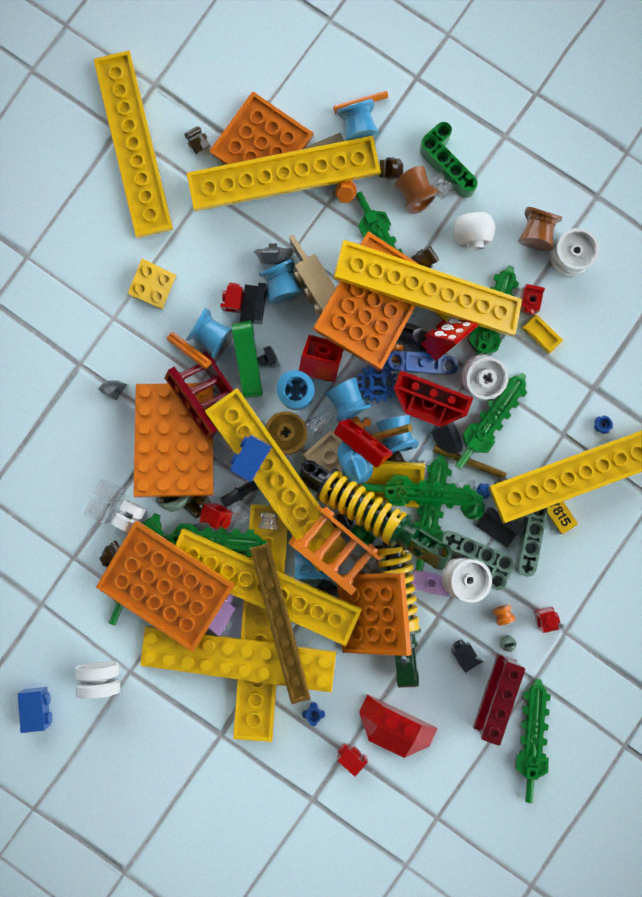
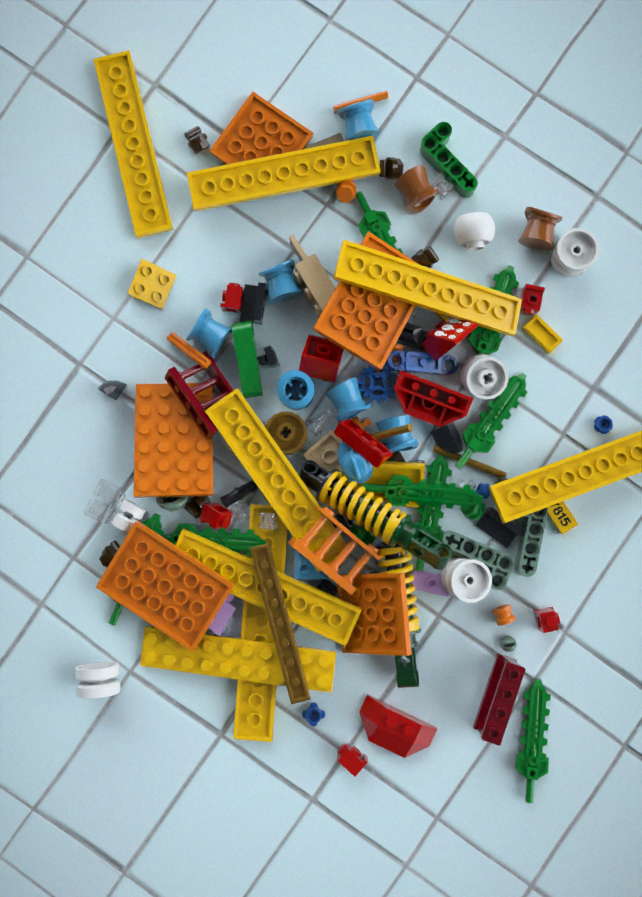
blue brick [17,687,52,733] -> none
blue brick [229,435,272,482] -> none
dark grey piece [253,243,293,264] -> none
black window [450,639,484,673] -> none

